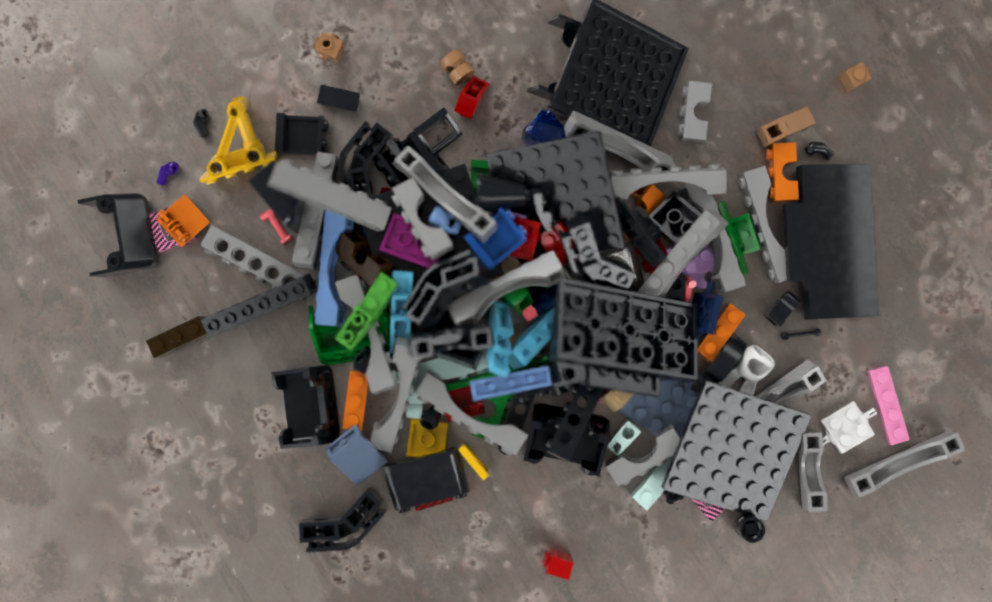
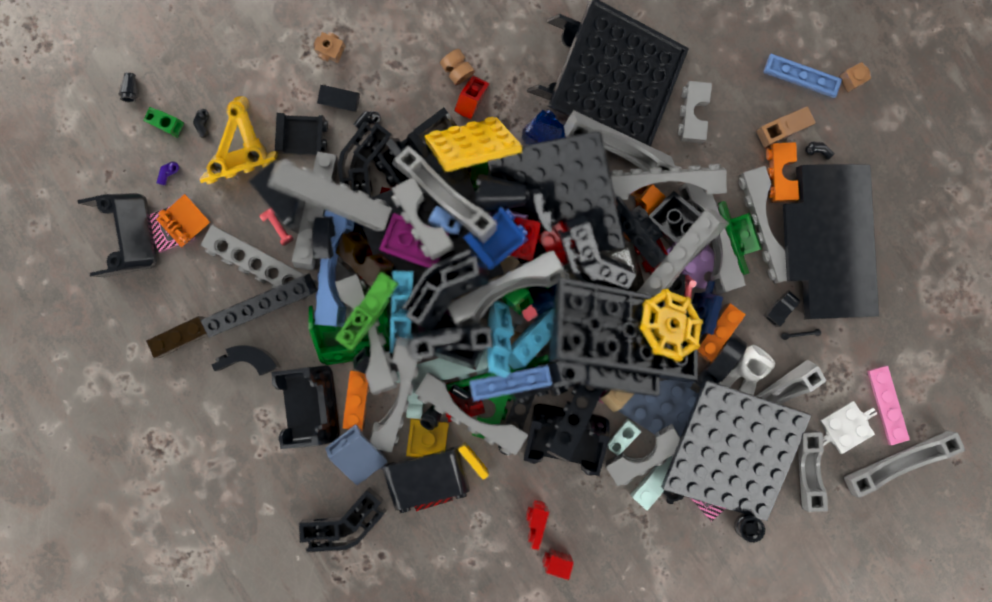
none -> black cone [118,73,138,103]
none -> green leg [143,107,184,138]
none -> black arch [211,345,280,376]
none -> black slope [312,216,336,259]
none -> black arm [353,111,381,129]
none -> yellow plate [424,117,522,172]
none -> black arm [450,384,473,400]
none -> red plate [525,500,549,551]
none -> yellow plate [639,289,703,362]
none -> medium blue tile [763,54,842,98]

